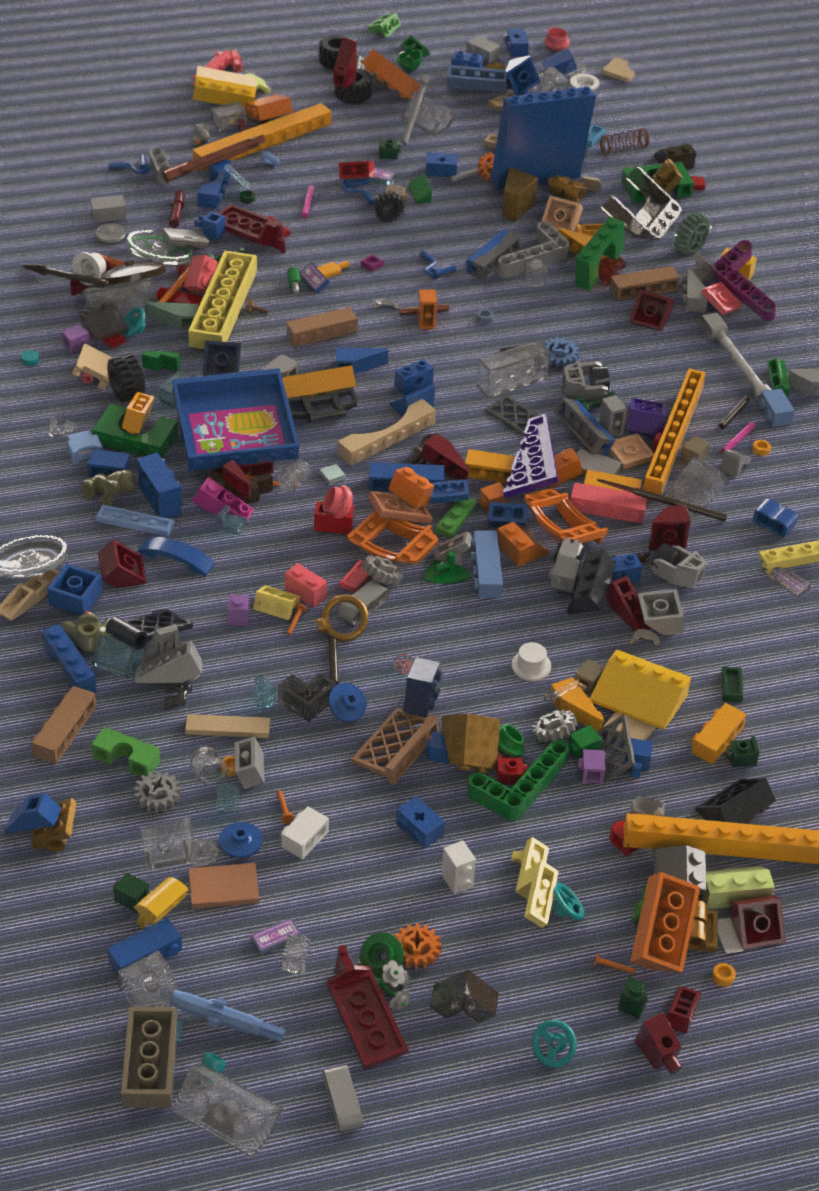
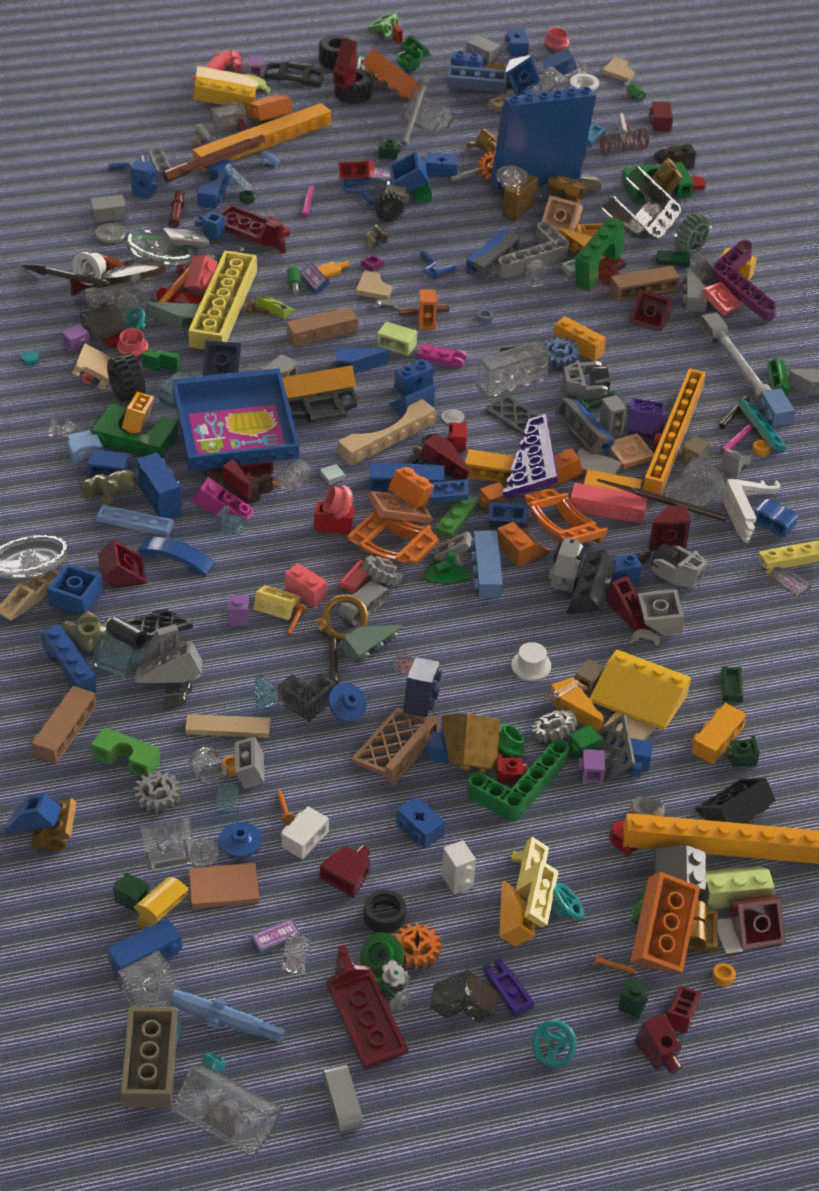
none -> coral piece [117,328,148,358]
none -> blue brick [130,160,157,199]
none -> medium lavender brick [248,55,264,78]
none -> lime slope [257,296,294,319]
none -> pearl dark grey bar [264,60,324,87]
none -> dark red torso [320,845,370,898]
none -> sand green slope [338,624,402,663]
none -> tan tile [356,271,393,300]
none -> black tyre [363,889,406,933]
none -> dark tan piece [365,225,390,249]
none -> yellowish green brick [377,321,417,356]
none -> blue piece [389,151,429,194]
none -> red tile [392,23,403,44]
none -> dark pink hinge [417,343,468,367]
none -> flat silver sticker [441,409,464,424]
none -> red brick [448,422,467,451]
none -> pearl gold animal [466,129,497,155]
none -> dark purple hinge [482,959,535,1017]
none -> clear piece [496,166,528,189]
none -> light orange slope [499,881,535,947]
none -> light orange brick [553,316,606,361]
none -> light aqua tile [561,259,575,277]
none -> white slope [618,113,633,143]
none -> green piece [623,81,646,102]
none -> dark red brick [649,101,673,131]
none -> dark green tile [656,250,690,267]
none -> white hinge [721,479,780,543]
none -> teal tile [738,400,787,452]

